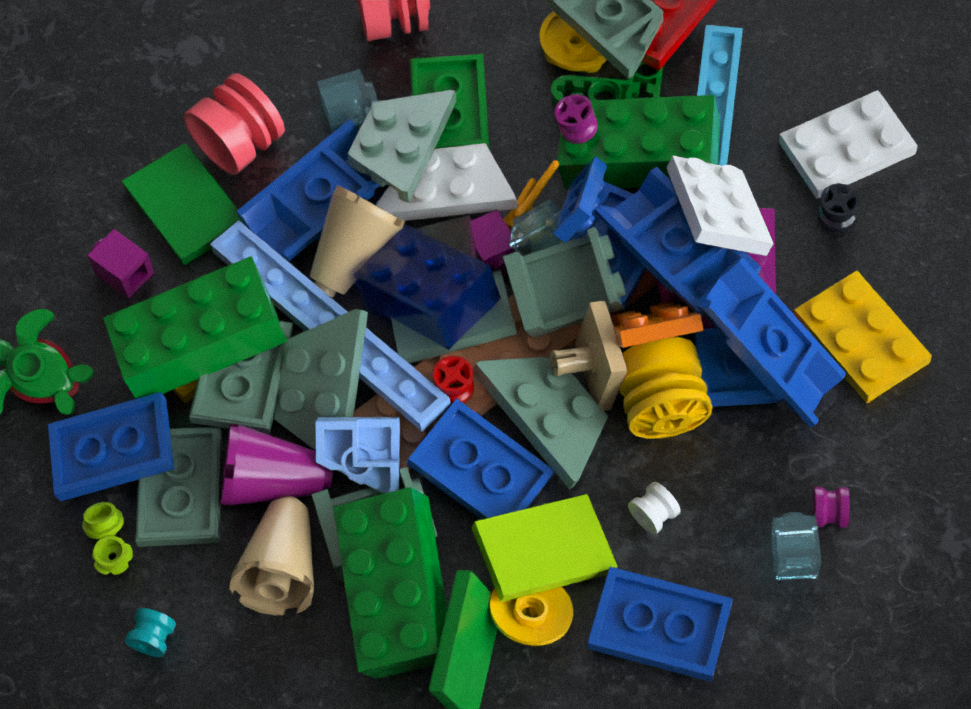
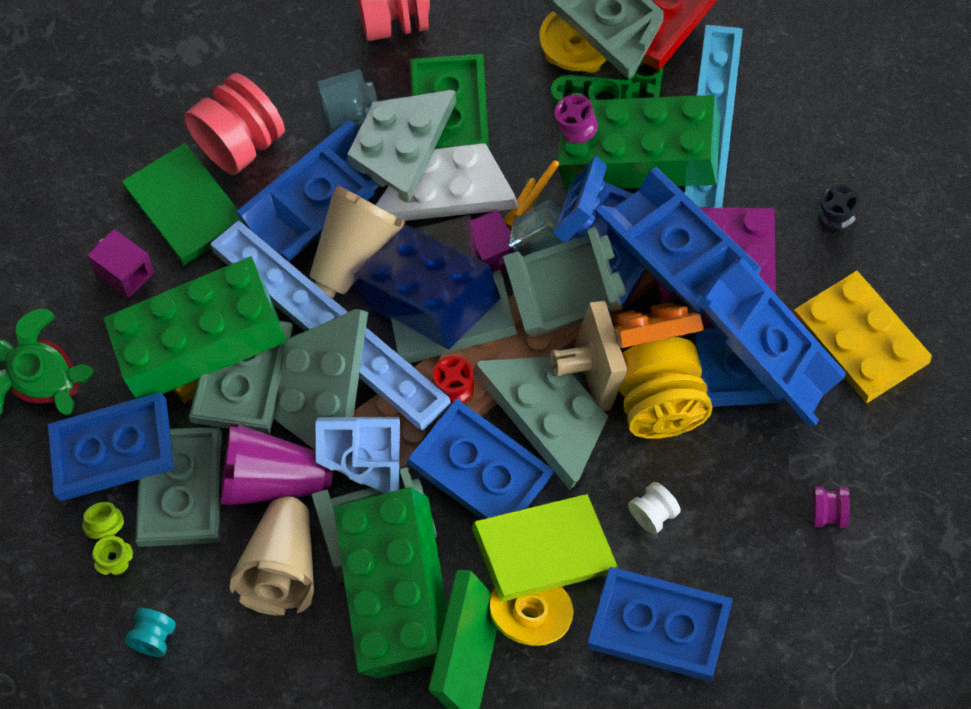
white plate [667,156,774,256] -> none
clear light blue brick [771,512,822,580] -> none
white plate [779,90,917,199] -> none

